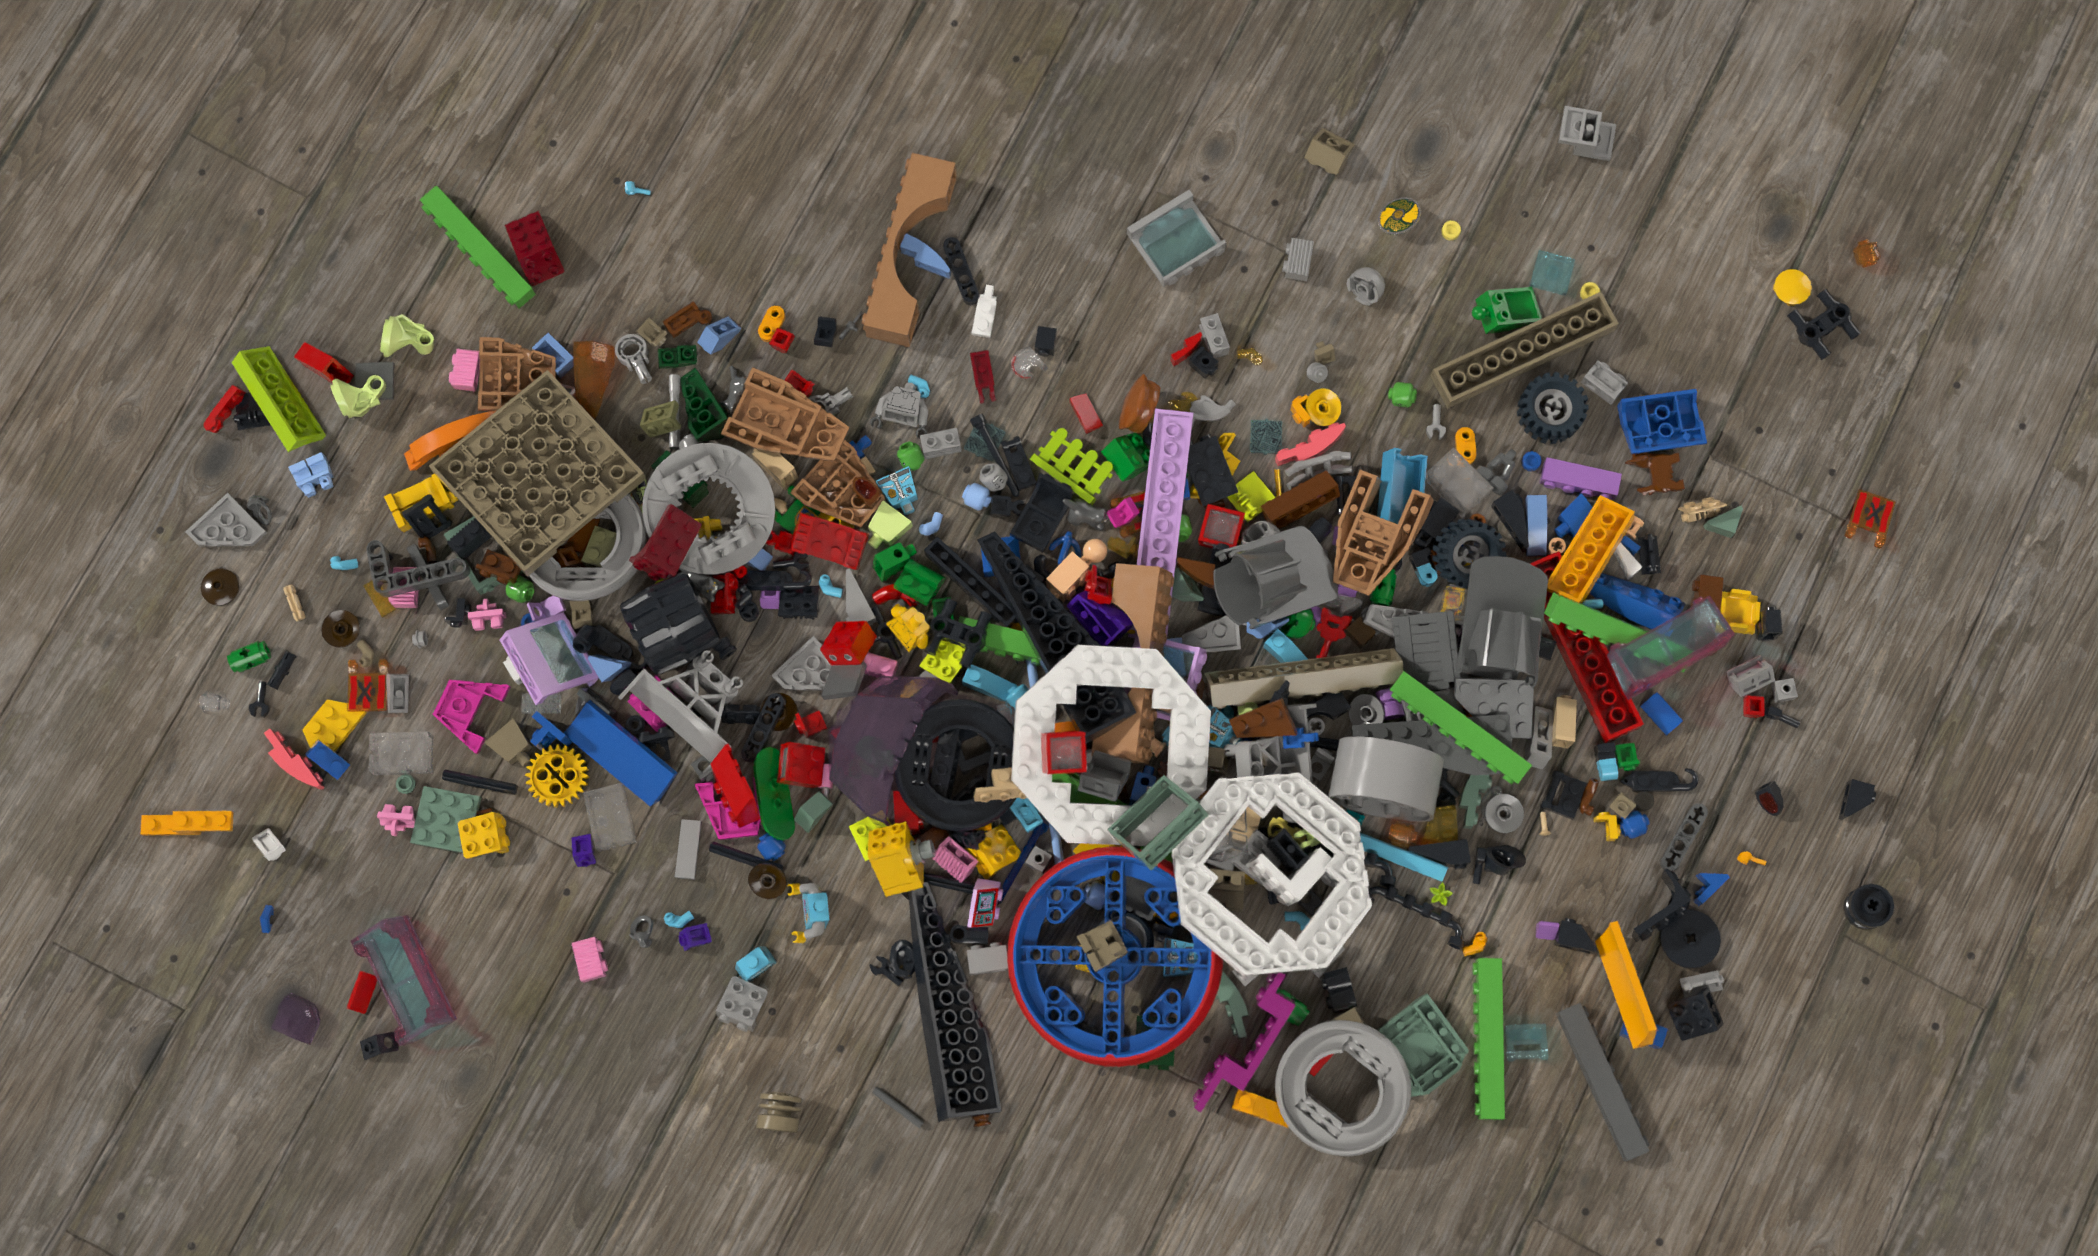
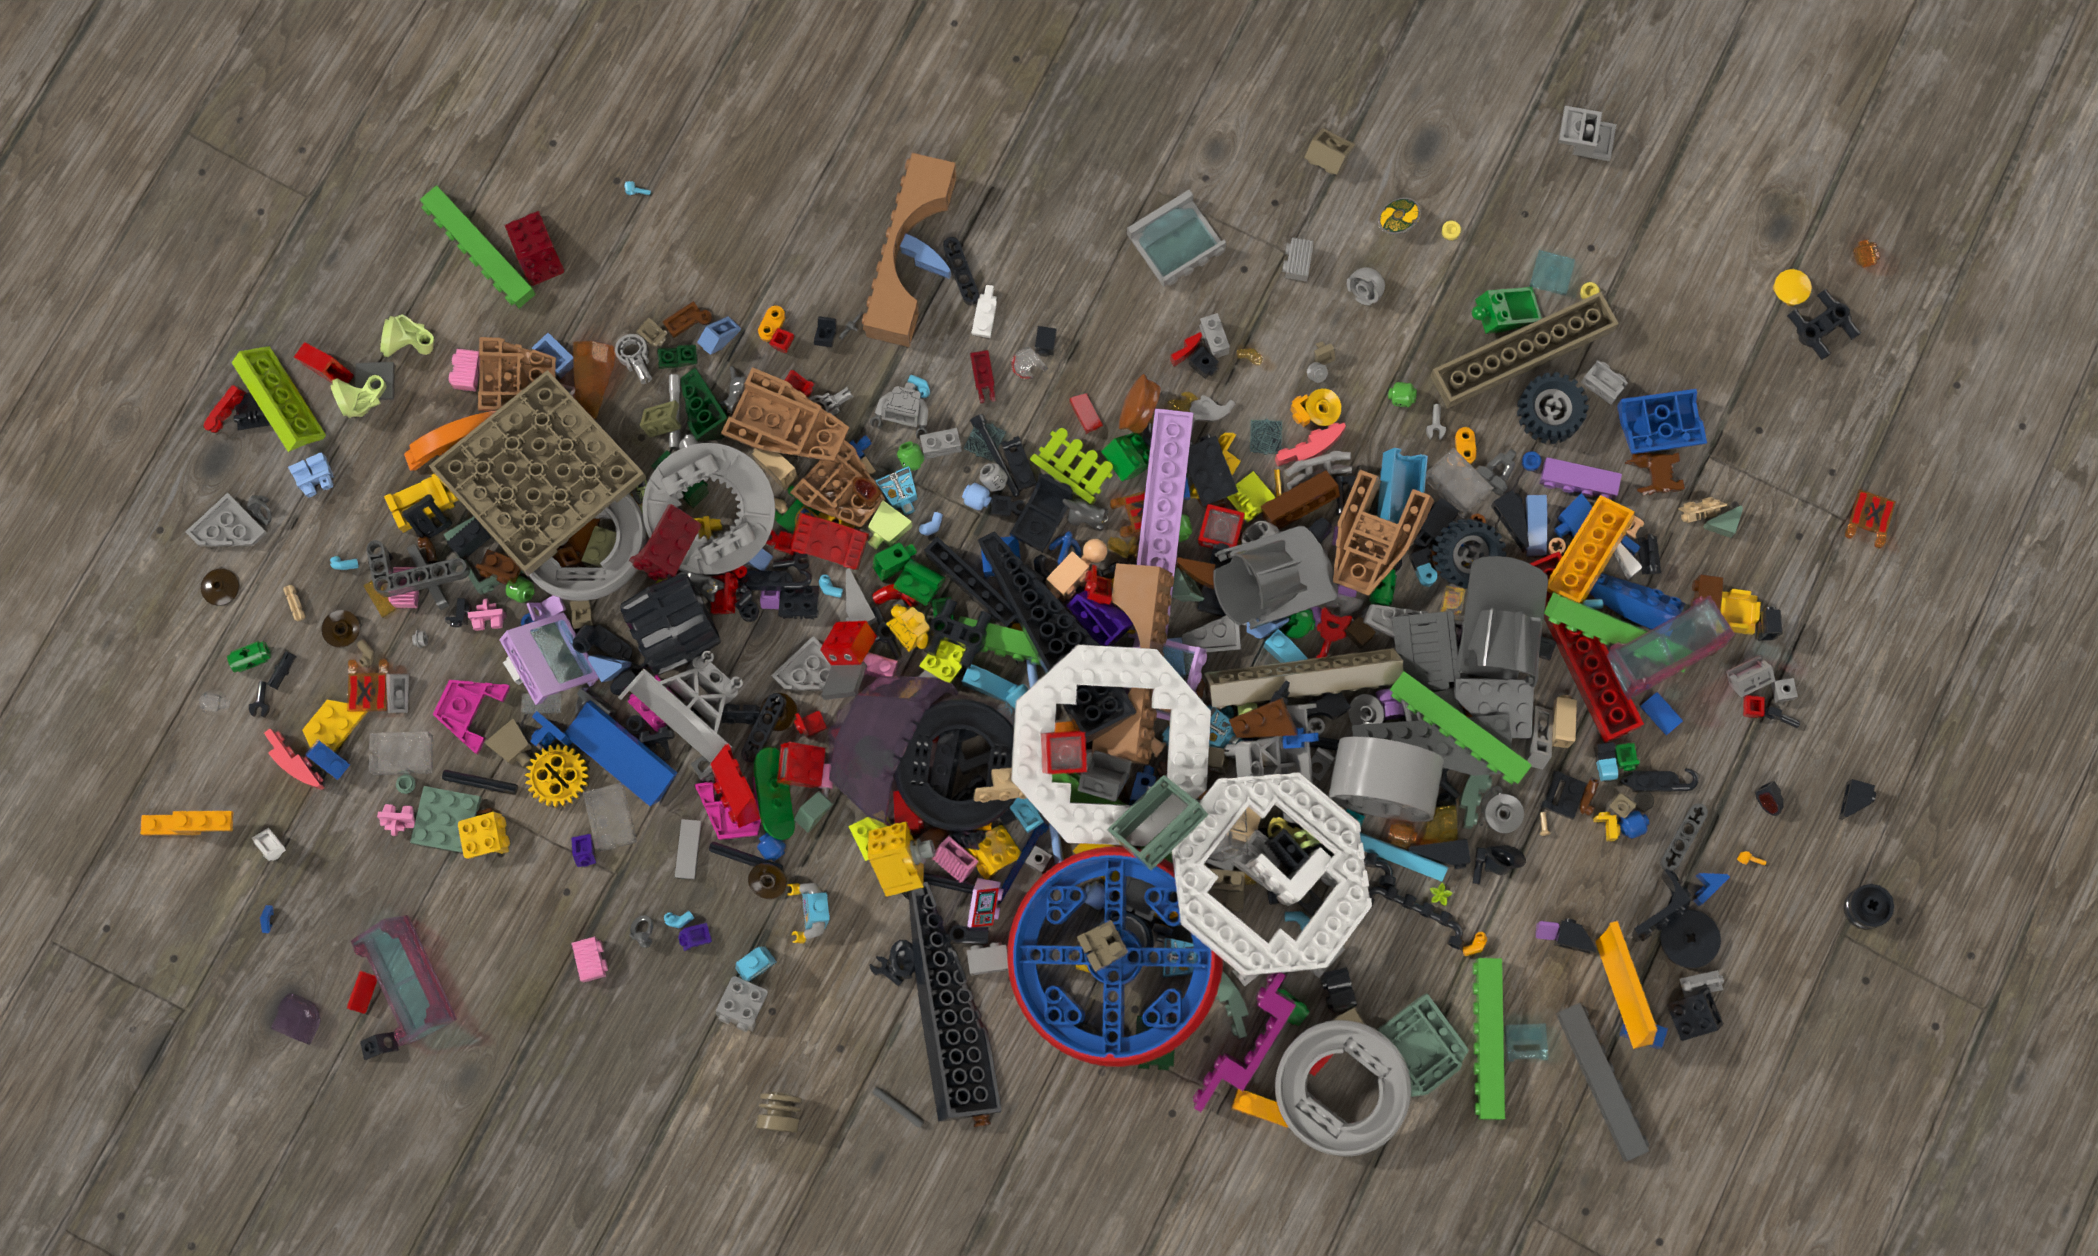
black wheel [713,637,737,660] -> none
dark pink bracket [1106,497,1140,528] -> none

